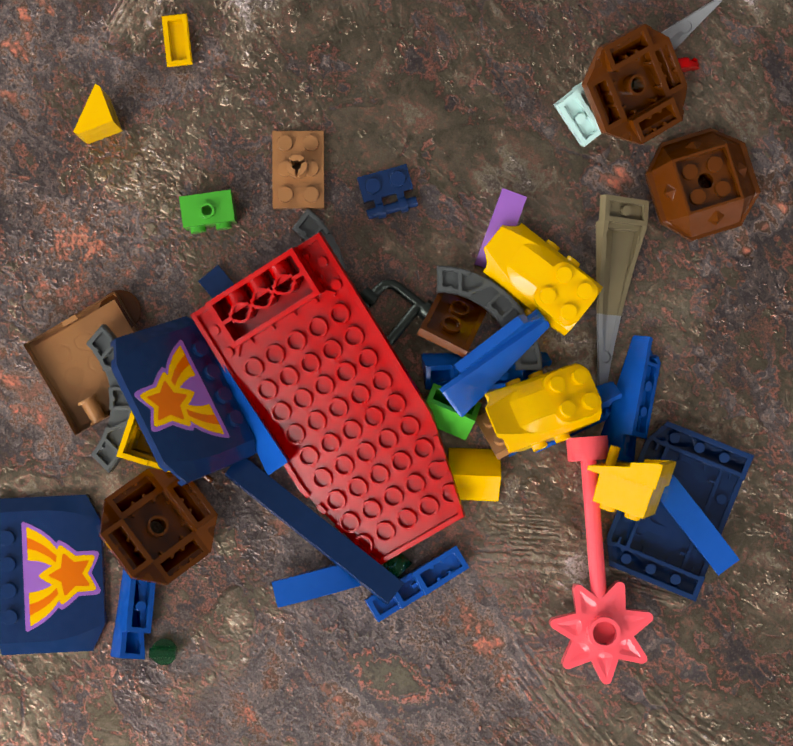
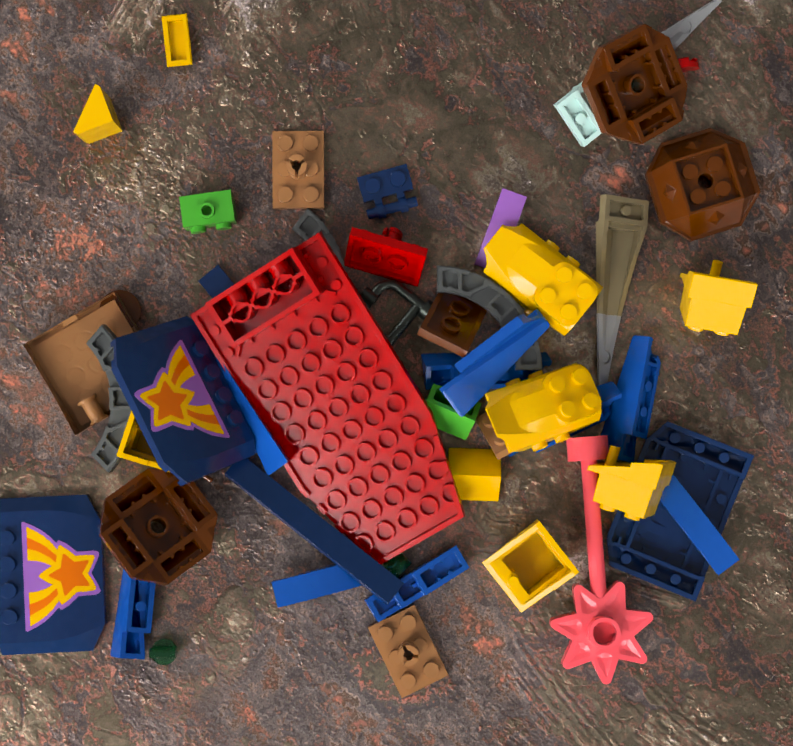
none -> red plate [344,227,428,287]
none -> medium nougat plate [368,604,448,698]
none -> yellow piece [482,520,579,613]
none -> yellow piece [680,260,758,336]

